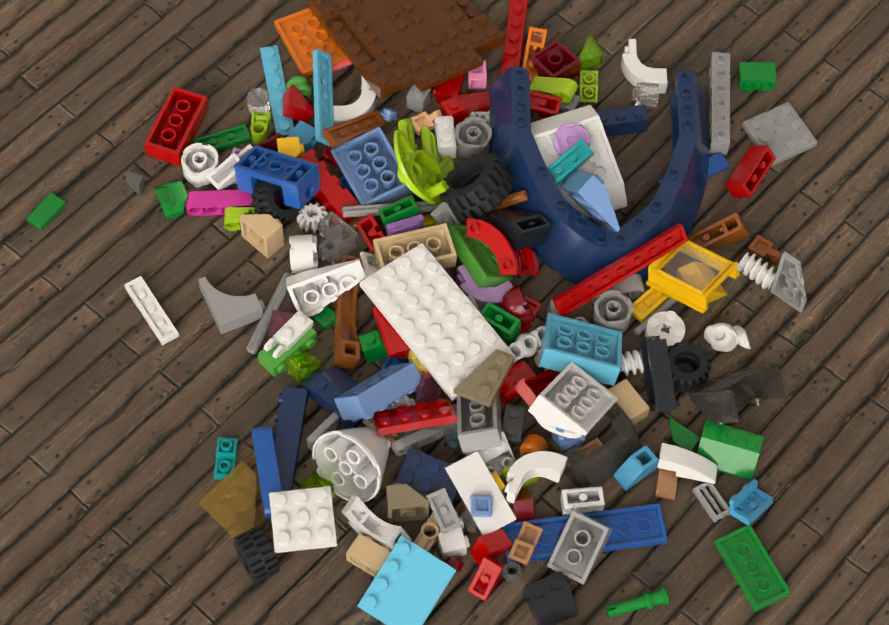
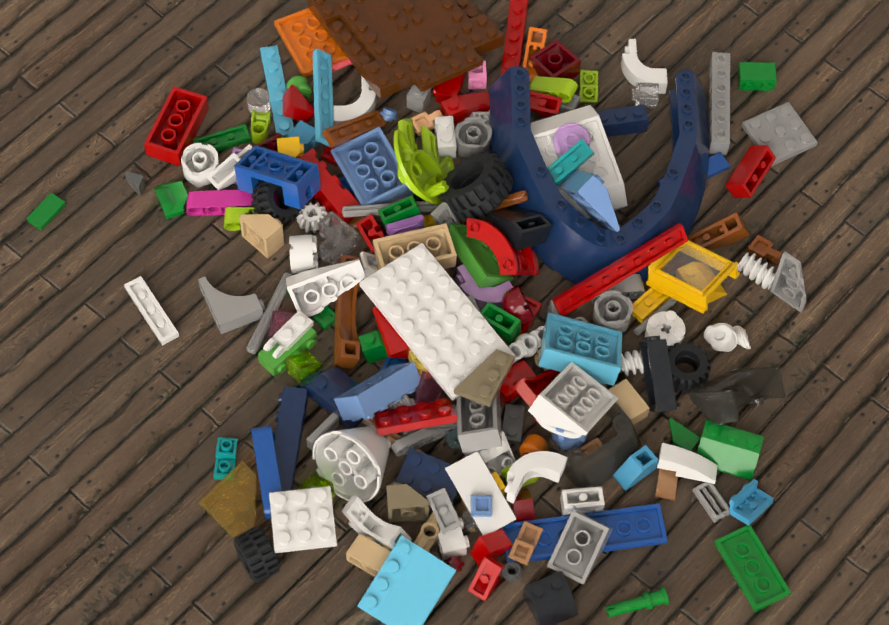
clear neon green slope [579,35,603,70] -> none

